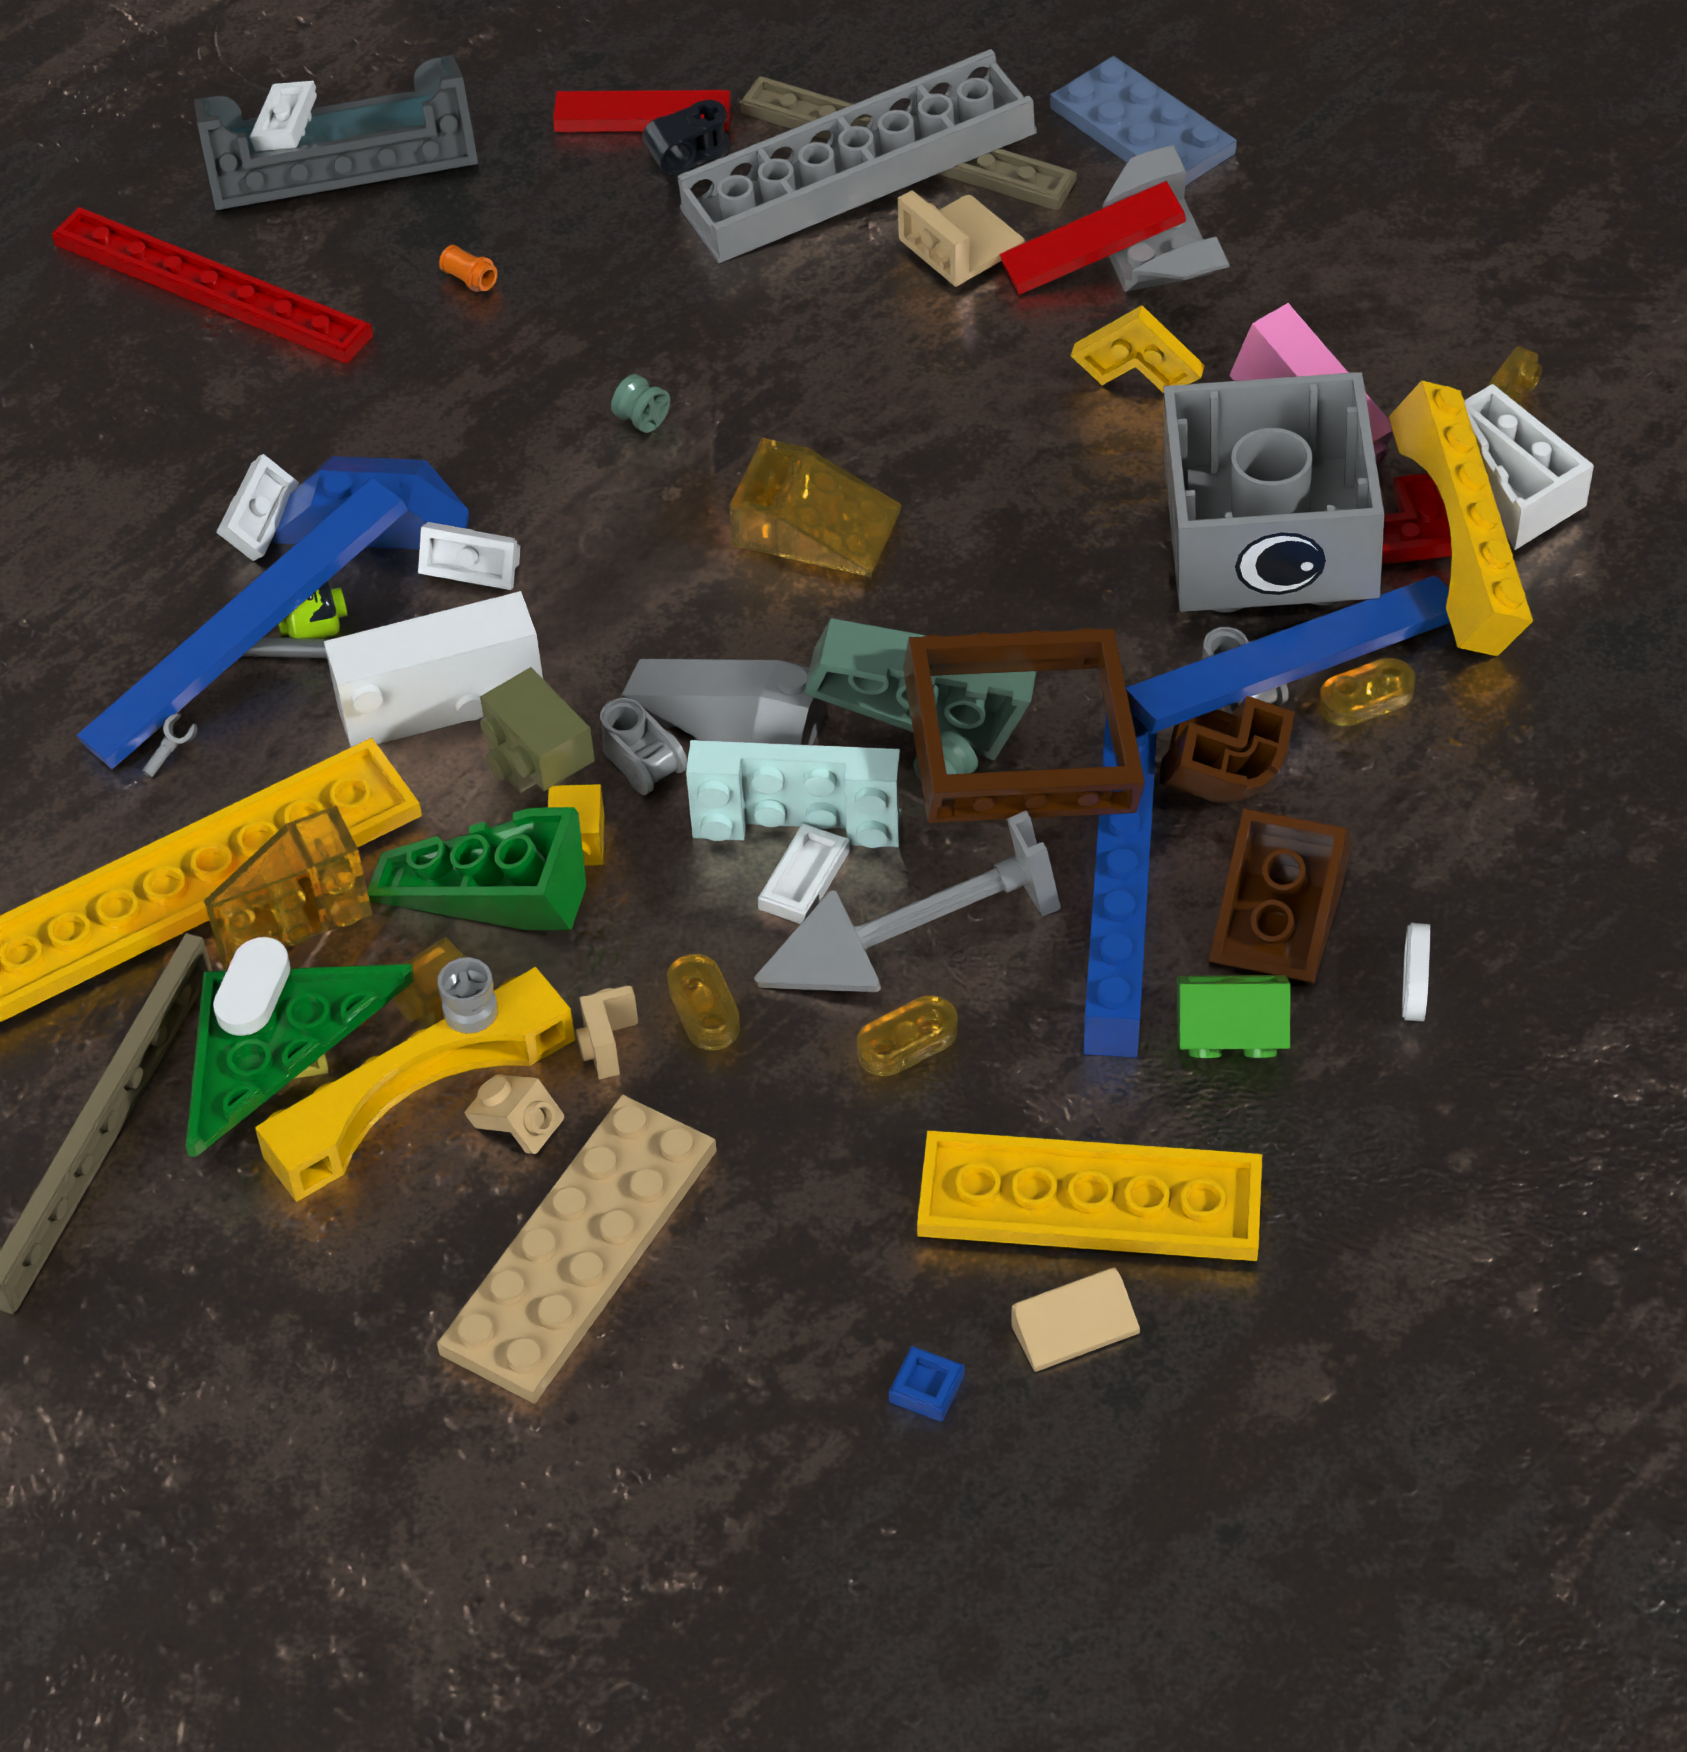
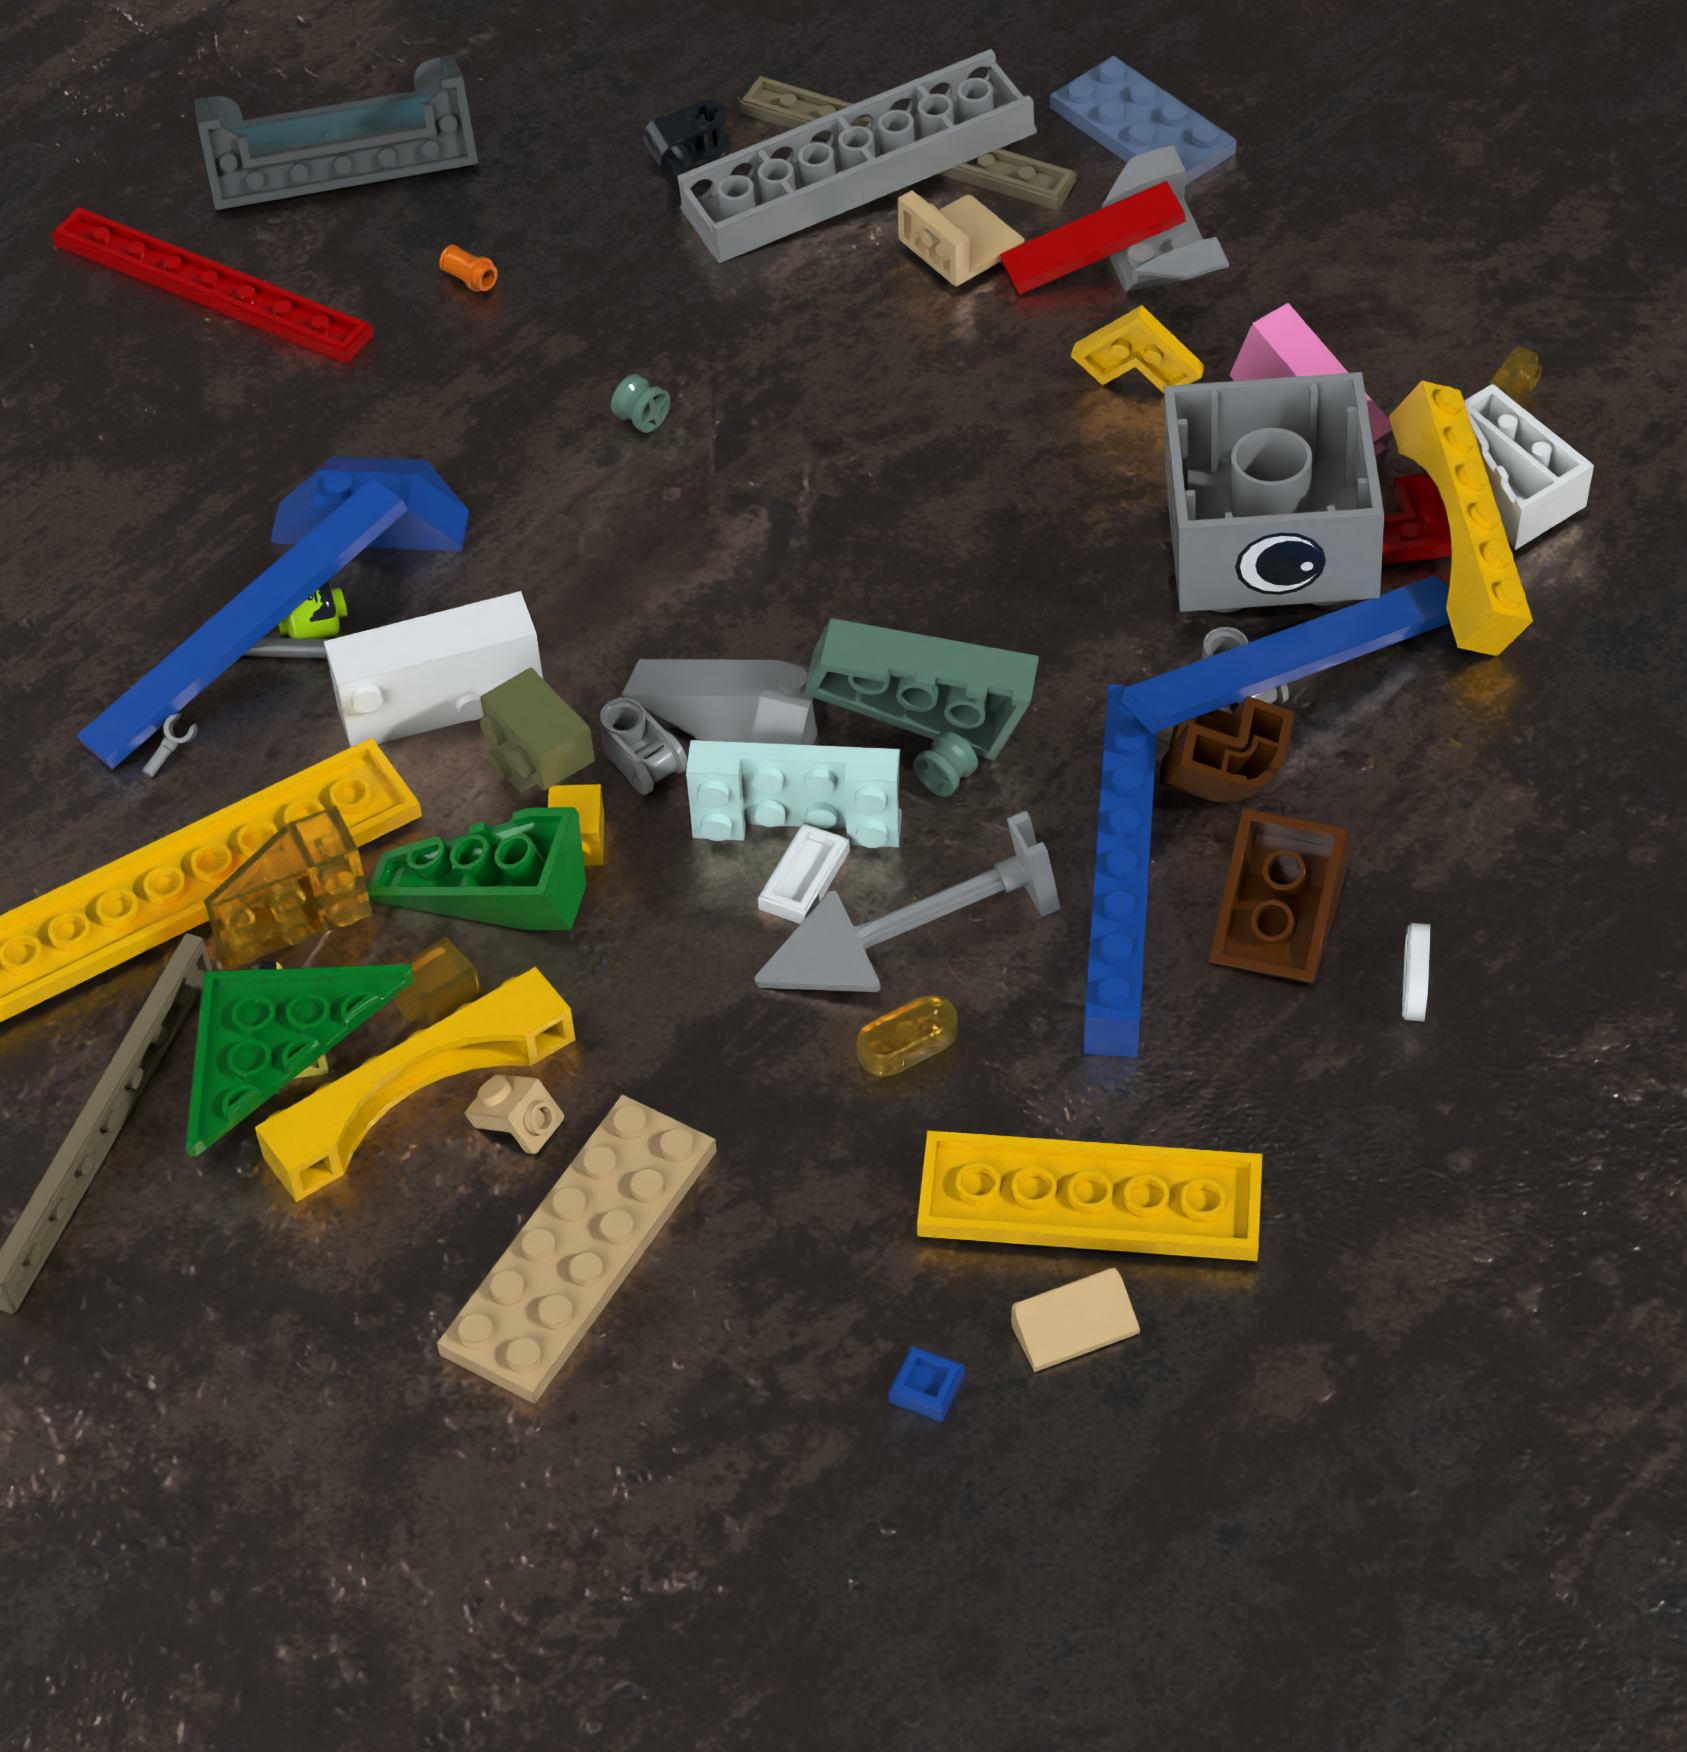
white tile [213,937,290,1036] -> none
white plate [216,454,299,561] -> none
white plate [250,81,317,151] -> none
white plate [418,522,521,590] -> none
light grey wheel [438,957,497,1034] -> none
red tile [553,90,731,132] -> none
tan bracket [576,986,638,1079] -> none
clear yellow plate [667,954,740,1051] -> none
clear yellow slope [729,438,901,577] -> none
reddish brown window [903,628,1145,823] -> none
bright green brick [1177,975,1290,1058] -> none
clear yellow plate [1319,658,1416,726] -> none

